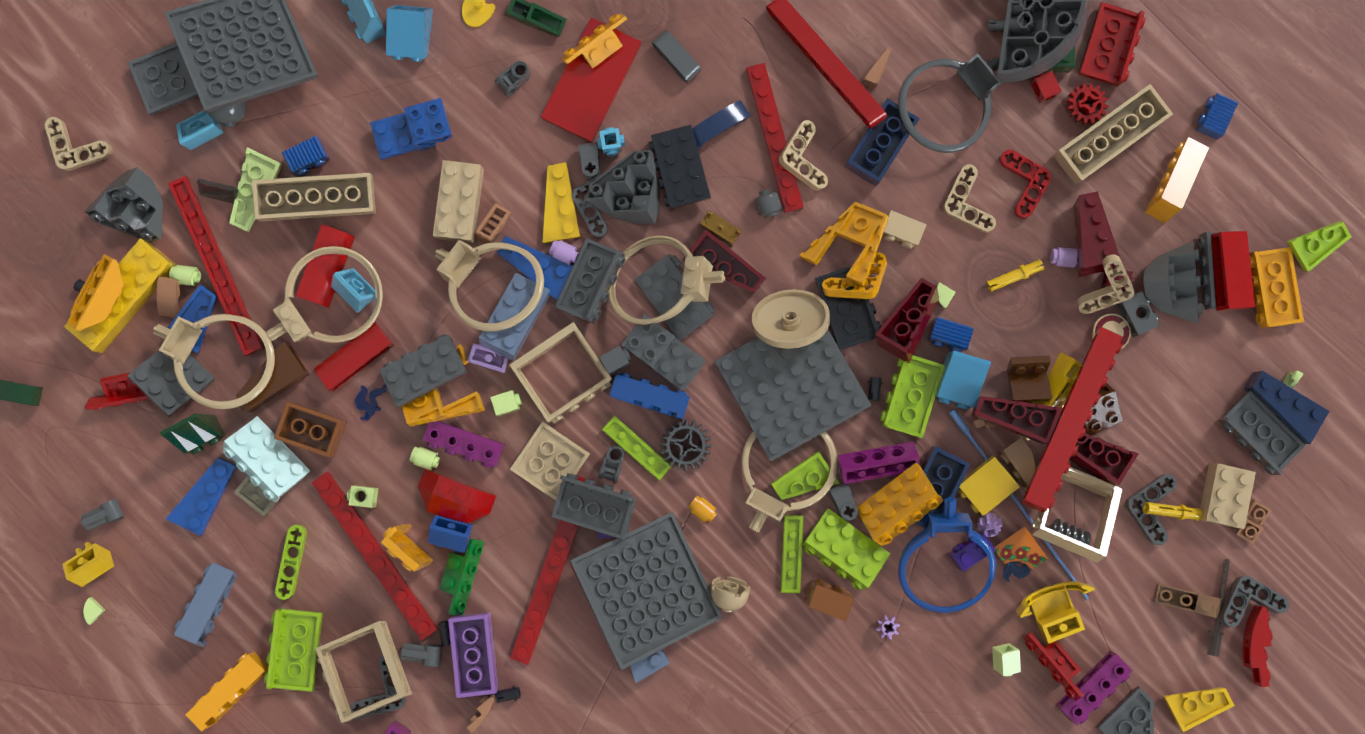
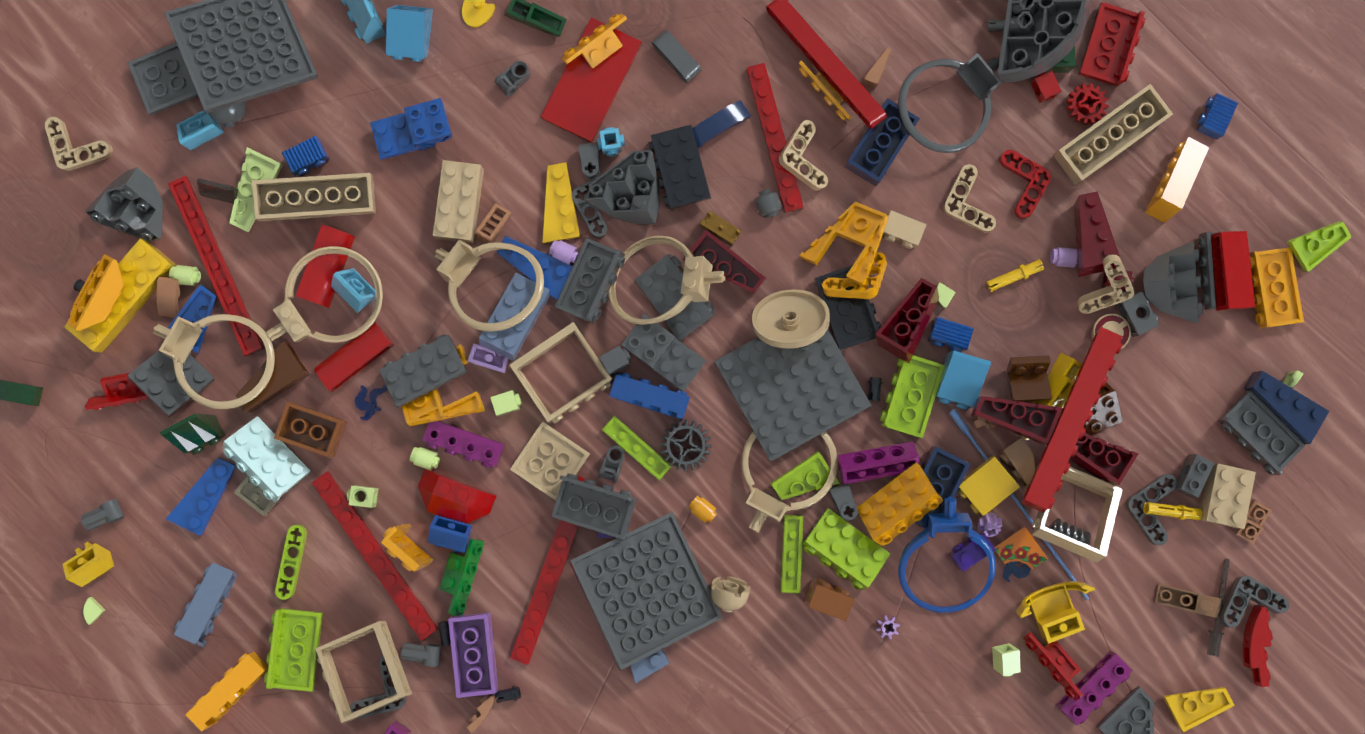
none -> light orange bracket [798,60,851,122]
none -> dark grey brick [1174,454,1215,498]

